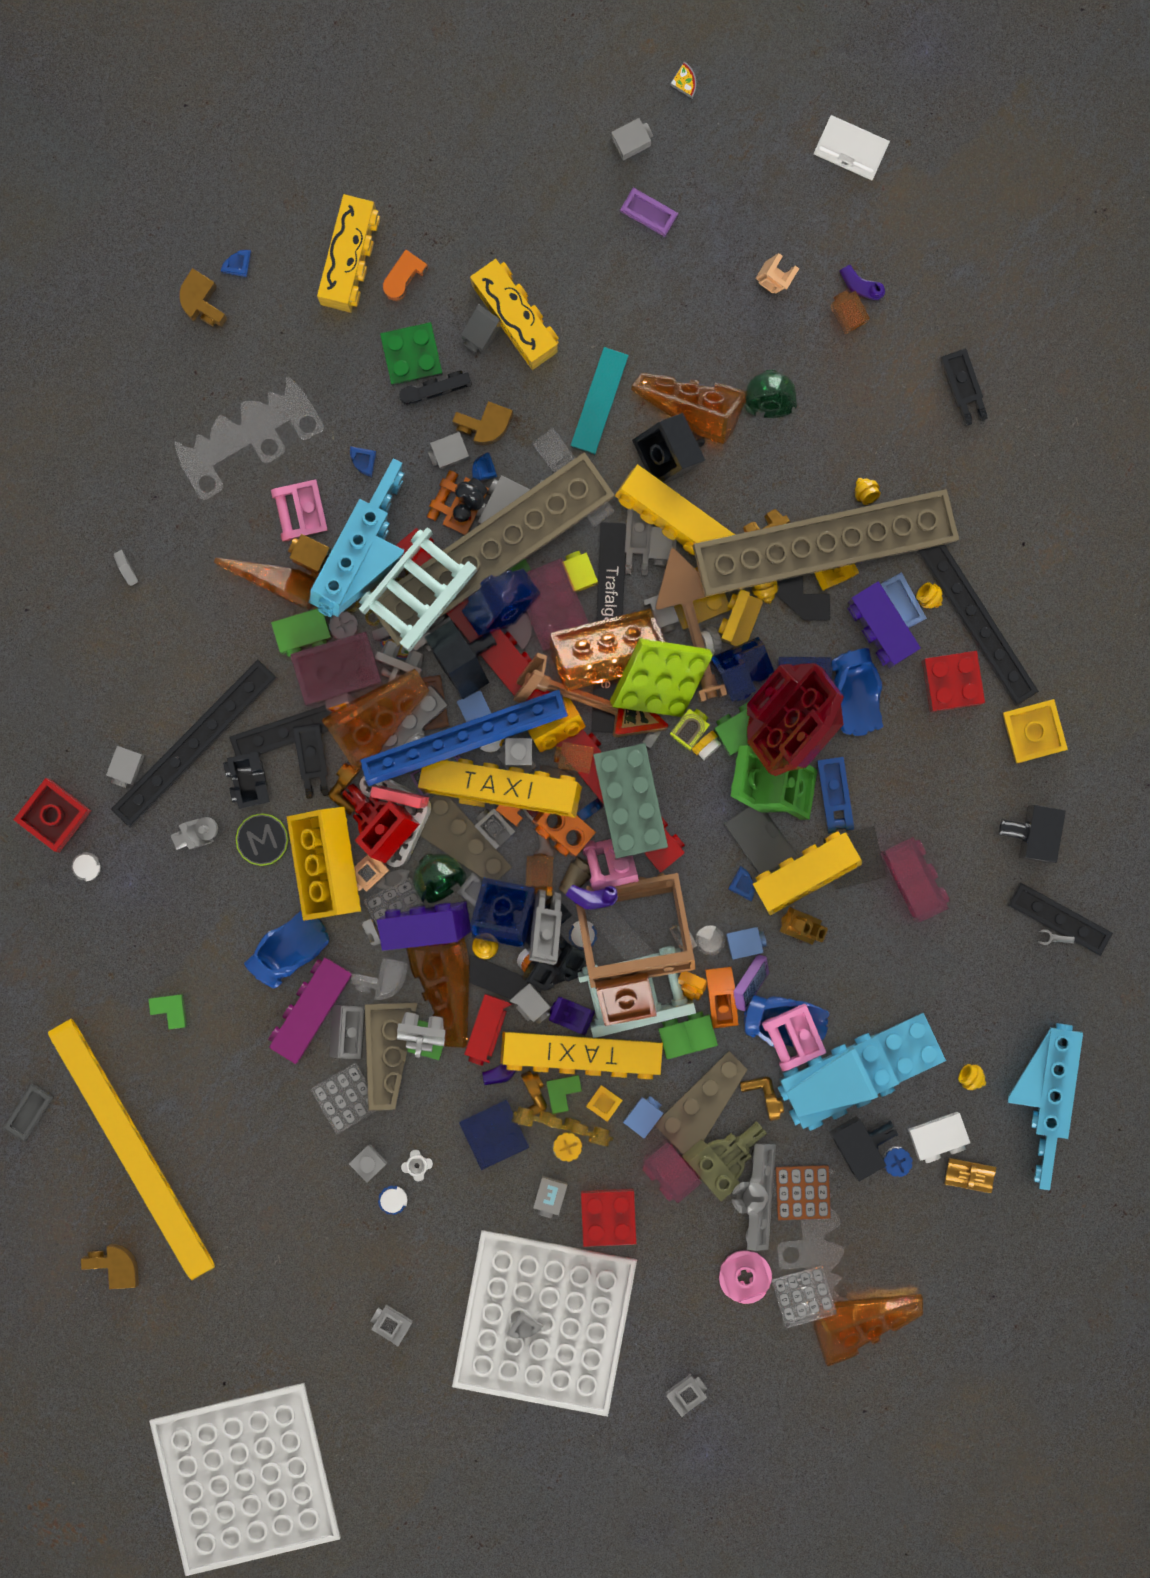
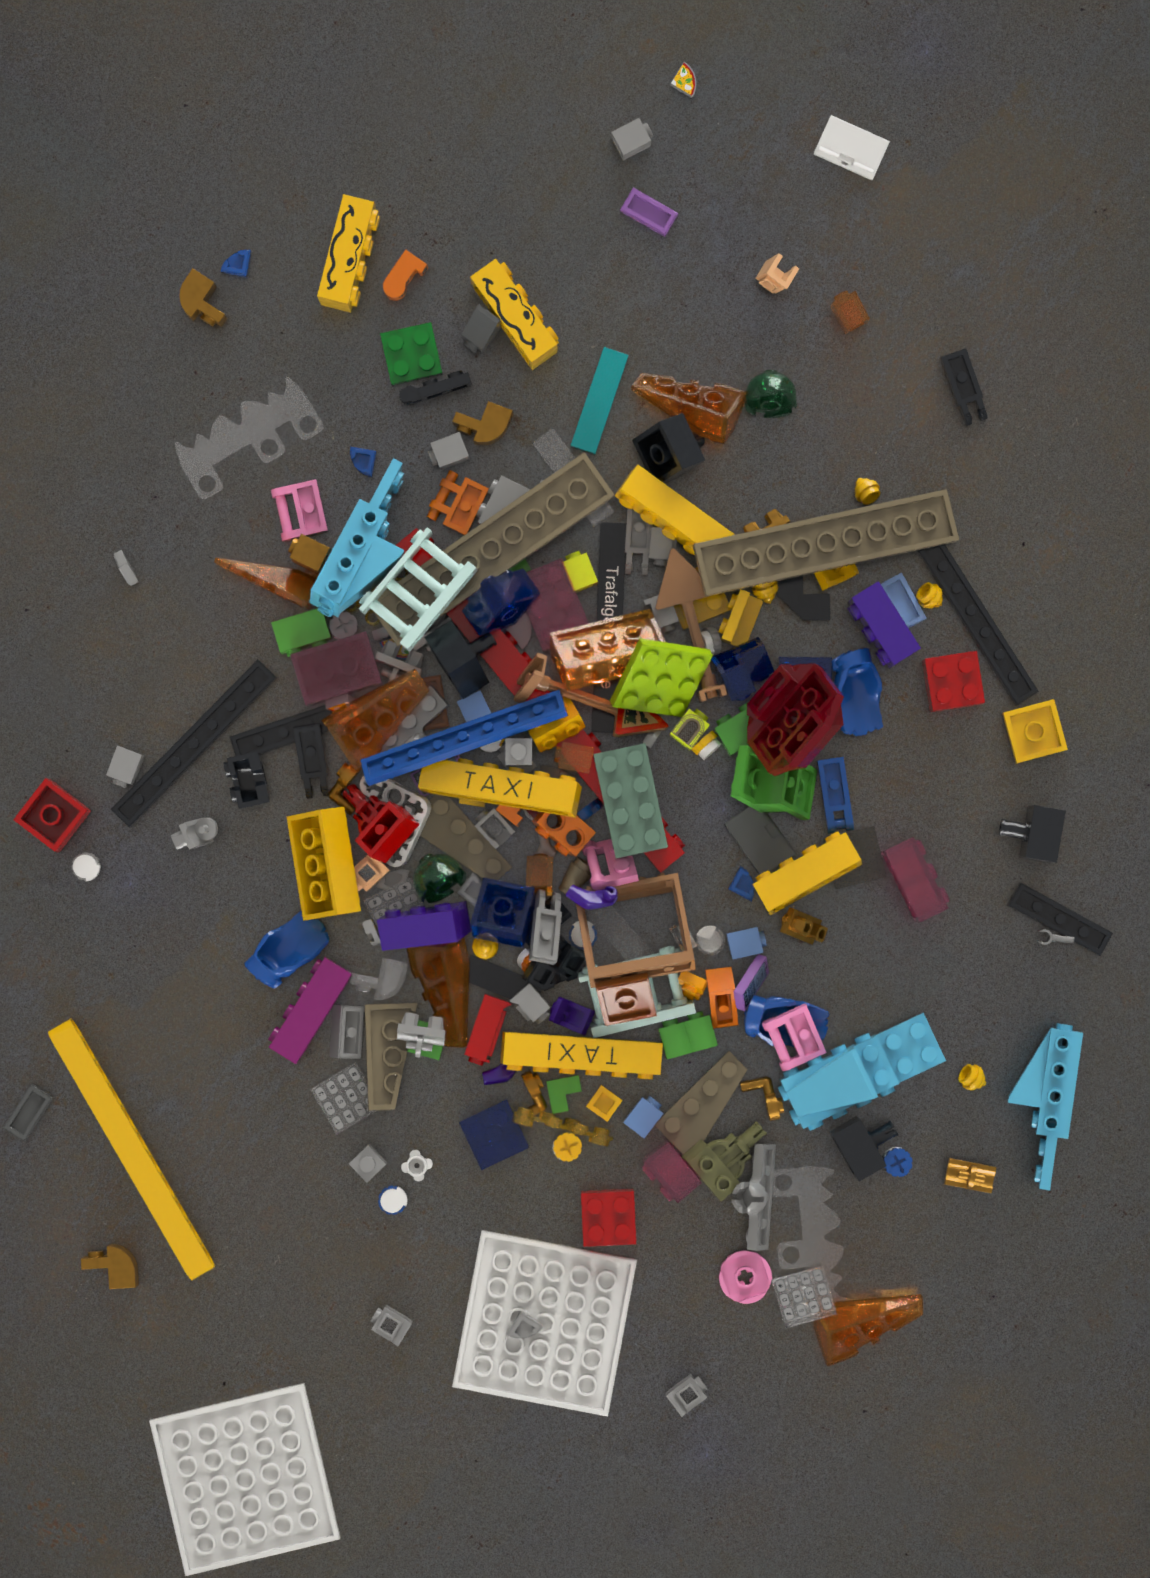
bright green piece [149,994,187,1029] -> none
black tile [236,813,289,866] -> none
coral tile [370,785,429,809] -> none
black animal [453,478,488,522] -> none
blue tile [472,452,497,481] -> none
light grey brick [533,1176,568,1218] -> none
tile [775,1165,831,1220] -> none
dark purple arm [839,265,885,300] -> none
white brick [908,1112,970,1163] -> none

